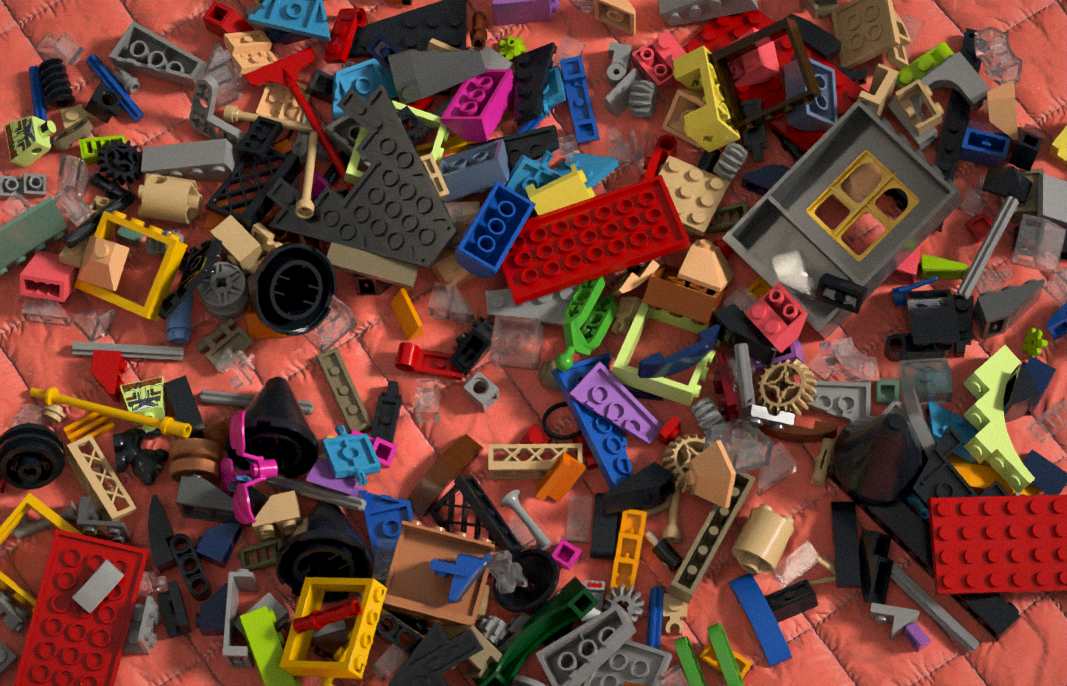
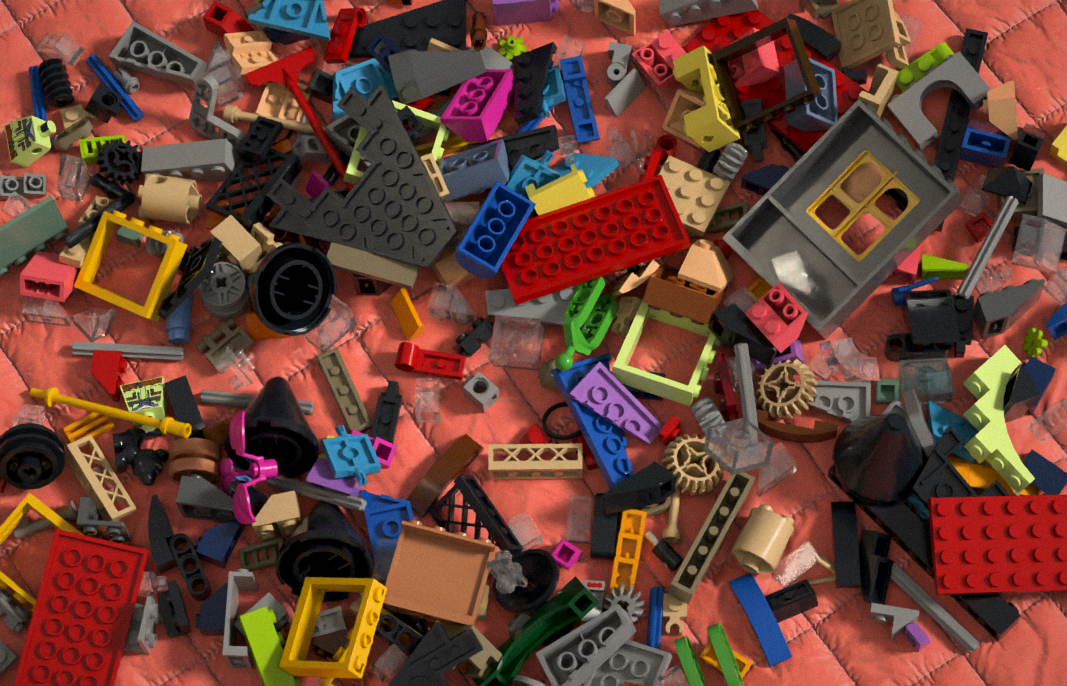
tan plate [43,404,66,424] -> none
clear slope [53,188,94,227] -> none
light grey slope [72,559,124,613] -> none
light nougat slope [76,236,130,291] -> none
red pin [293,600,362,634] -> none
tan piece [295,131,318,219] -> none
blue piece [430,553,495,603] -> none
black slope [449,327,492,376] -> none
light grey gear [478,615,508,647] -> none
light grey piece [499,490,552,551] -> none
orange panel [535,452,585,502] -> none
light grey gear [628,80,658,118] -> none
dark blue slope [638,324,720,378] -> none
light nougat slope [686,440,736,508] -> none
piece [741,398,795,431] -> none
tan pin [810,438,836,486] -> none
black slope [815,273,868,314] -> none
tan window [895,79,944,136] -> none
clear brick [974,27,1023,85] -> none

